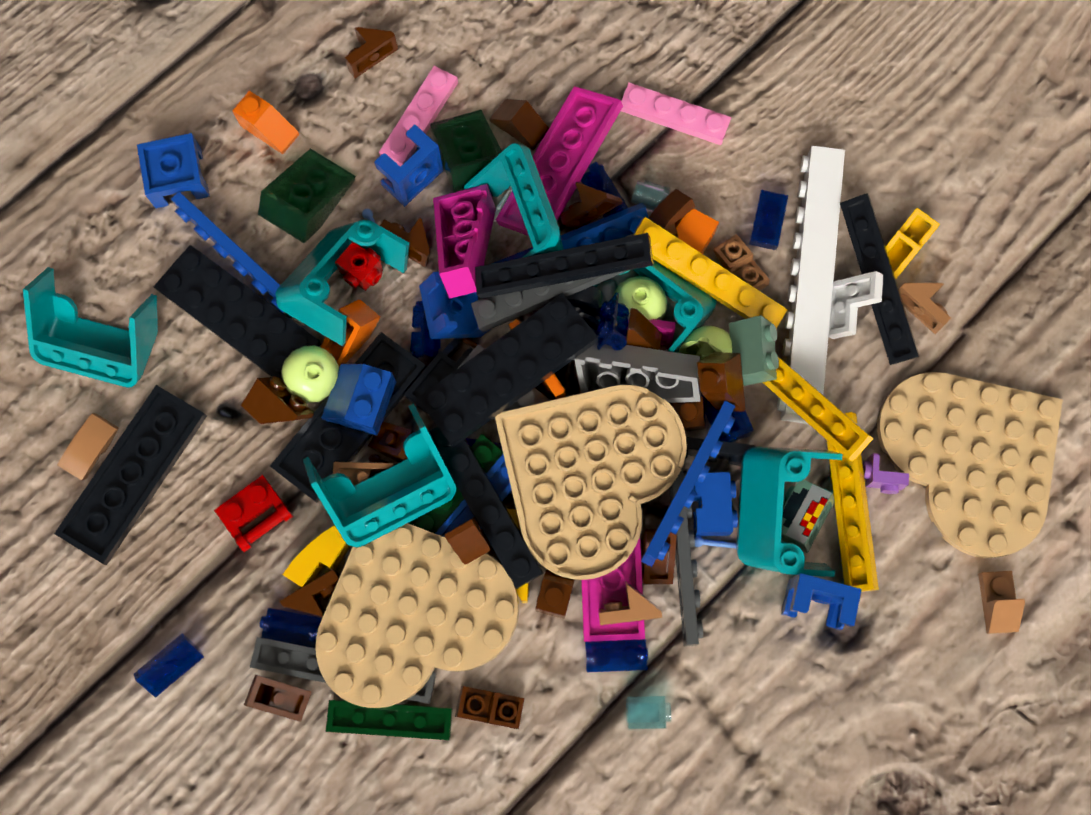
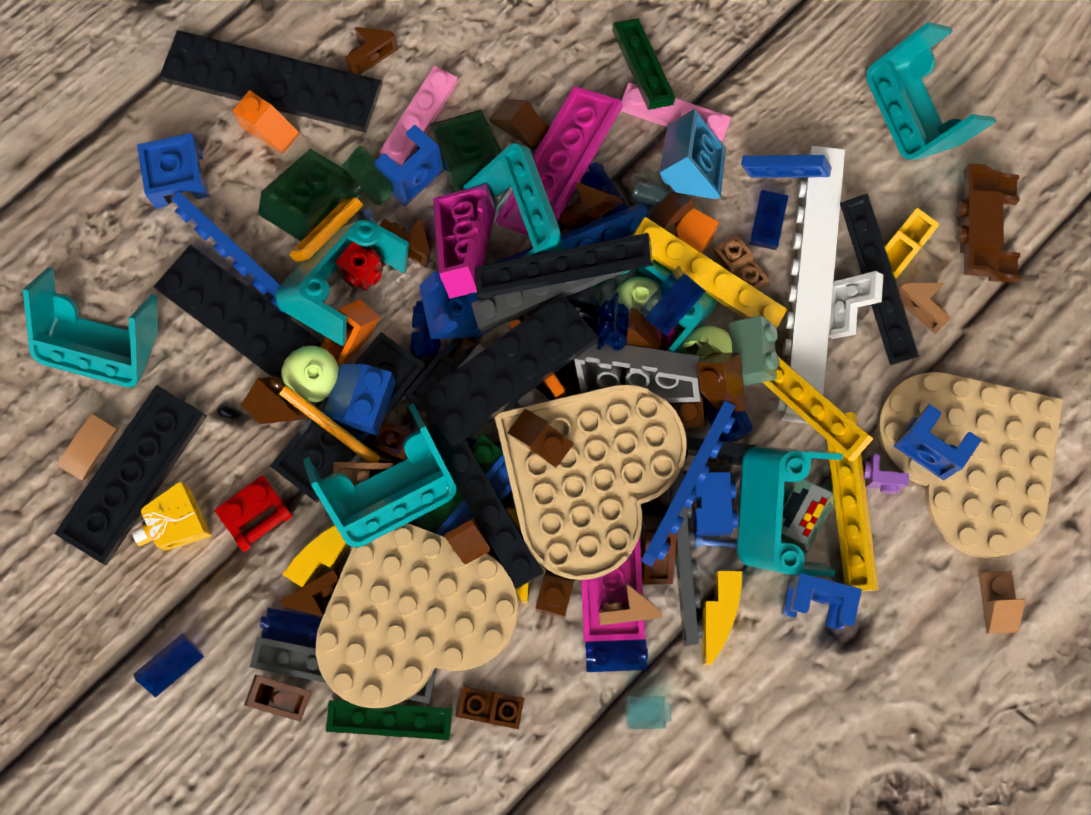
none -> yellow torso [132,482,212,550]
none -> black plate [159,30,382,133]
none -> light orange bar [279,385,381,463]
none -> light orange tile [289,198,363,262]
none -> clear green plate [333,145,394,206]
none -> reddish brown slope [507,409,574,468]
none -> dark green plate [612,18,676,110]
none -> clear blue hinge [640,266,706,336]
none -> dark azure slope [659,109,726,199]
none -> yellow slope [702,571,742,665]
none -> blue tile [741,155,832,178]
none -> teal windscreen [866,22,997,160]
none -> blue panel [894,404,982,481]
none -> reddish brown bracket [956,163,1021,283]

